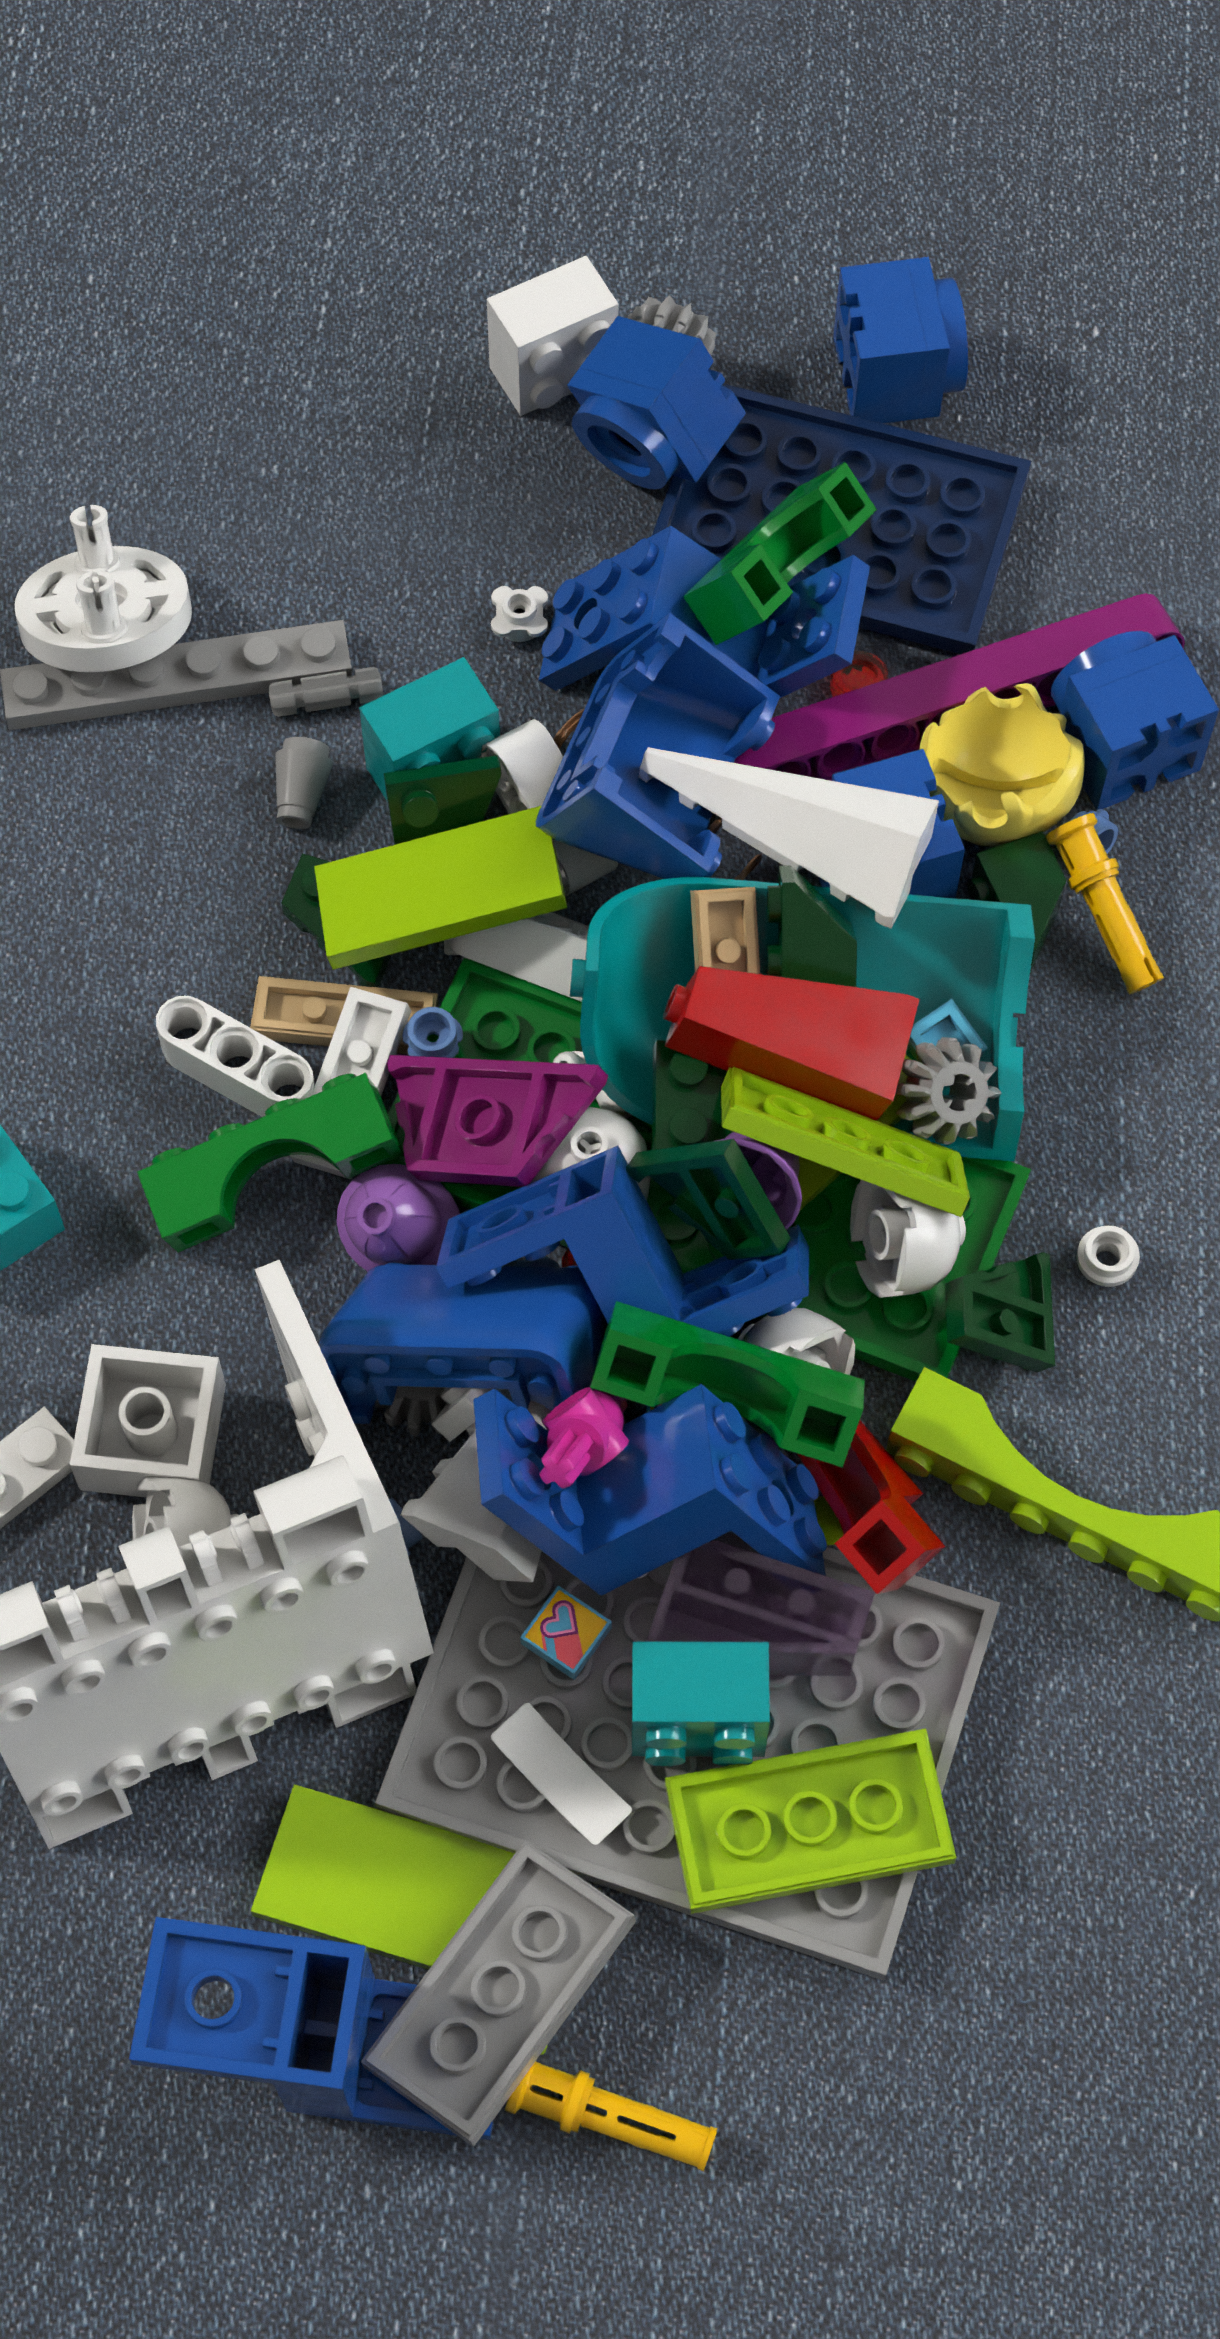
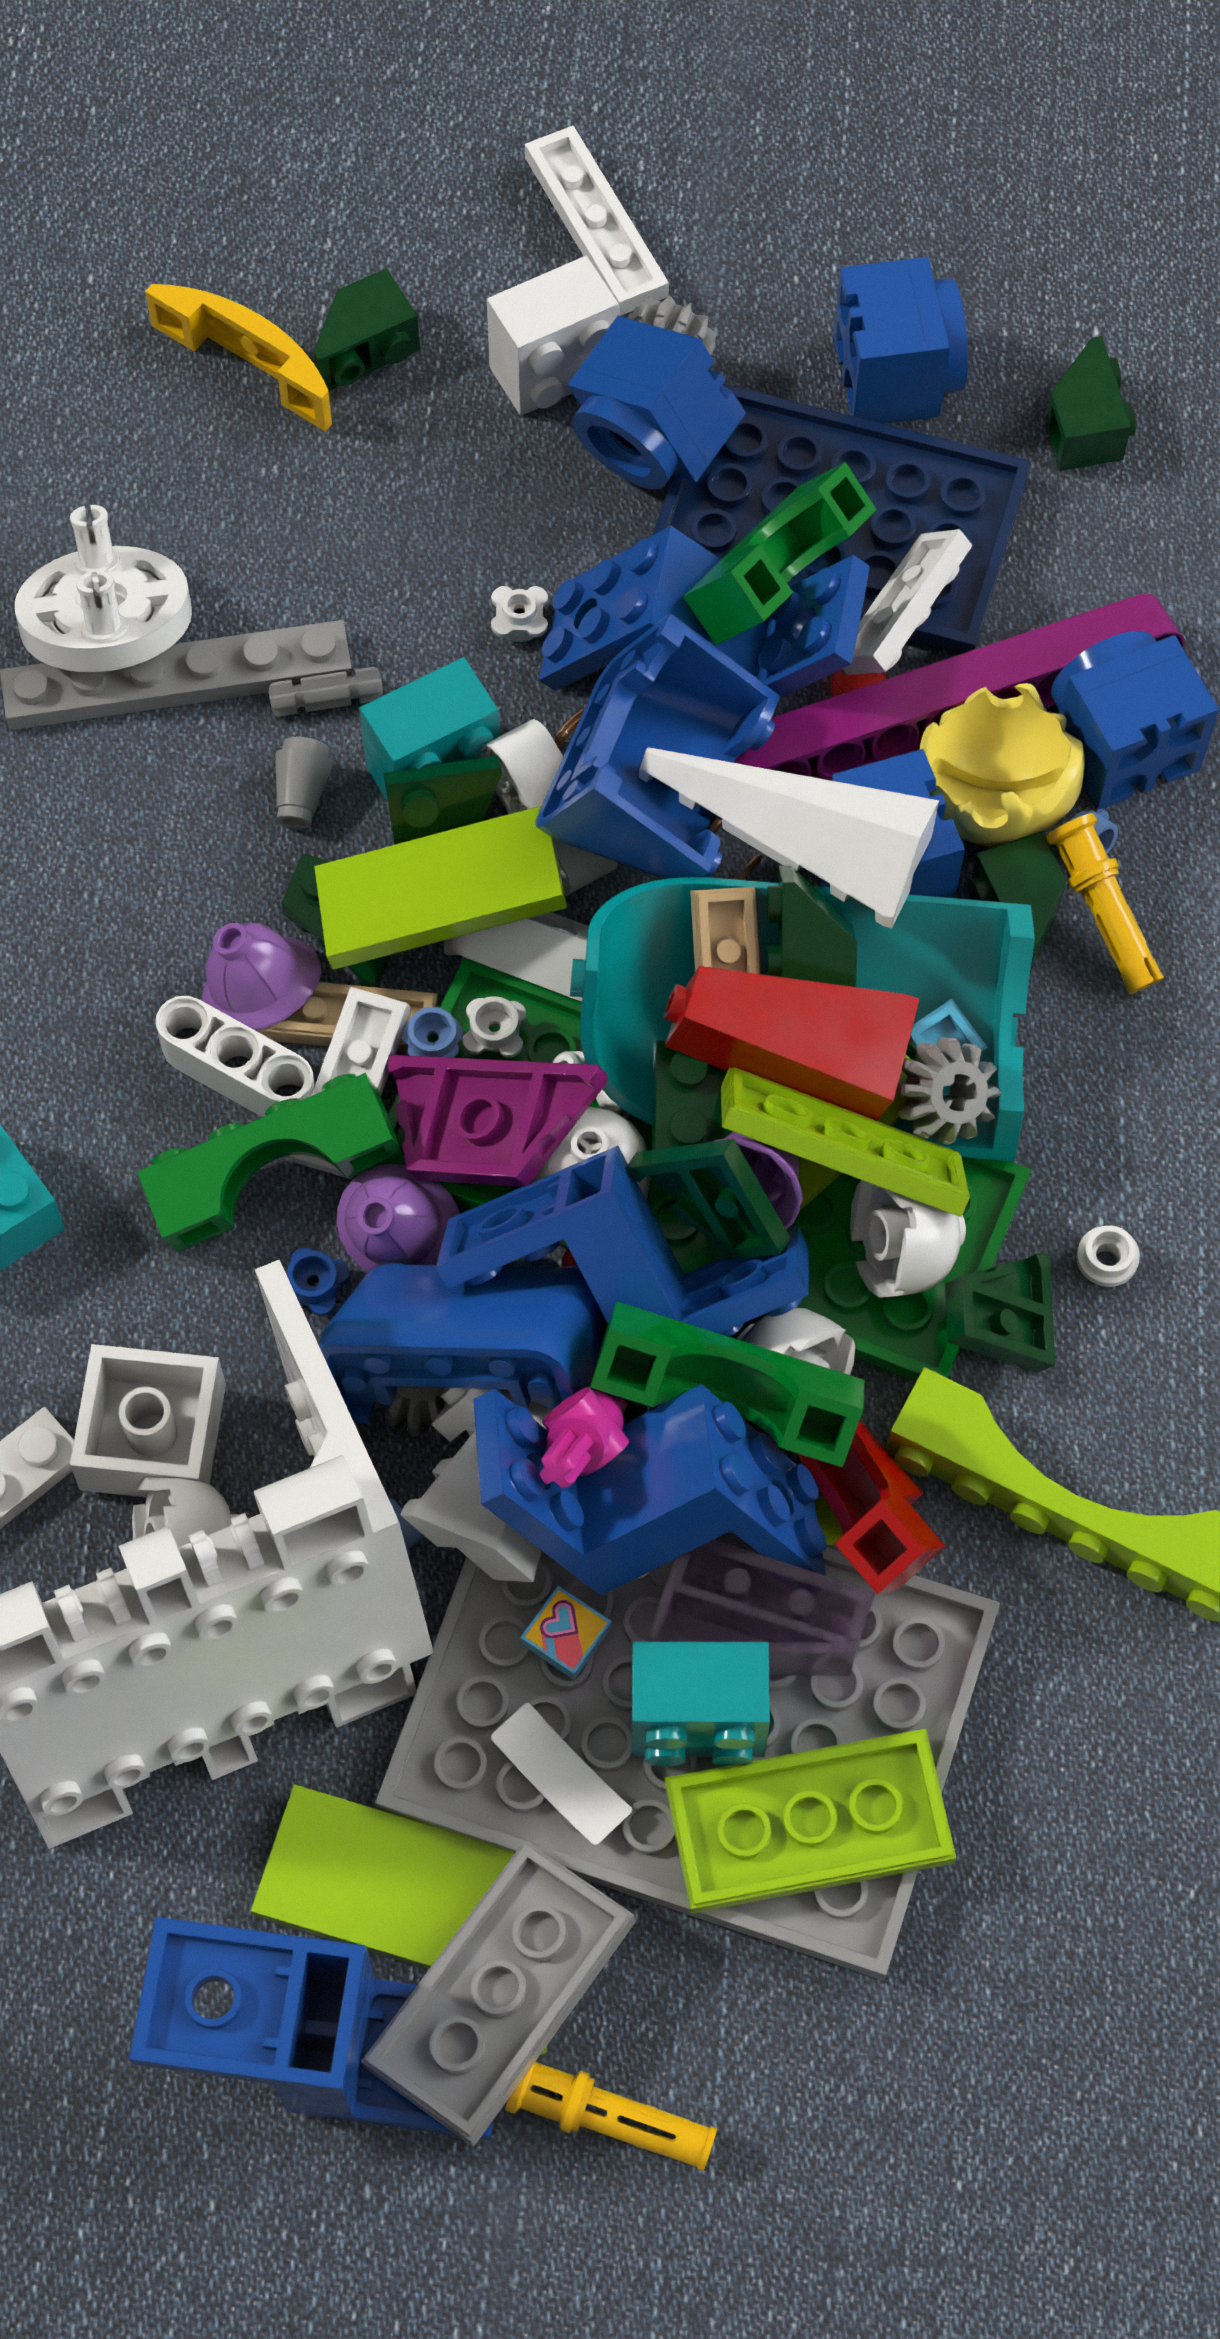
none -> yellow slope [145,284,332,432]
none -> medium lavender hat [202,923,322,1031]
none -> blue plate [287,1248,349,1316]
none -> dark green slope [313,268,420,391]
none -> white plate [463,996,526,1058]
none -> white plate [525,126,669,316]
none -> white plate [843,529,972,675]
none -> dark green slope [1045,336,1136,471]

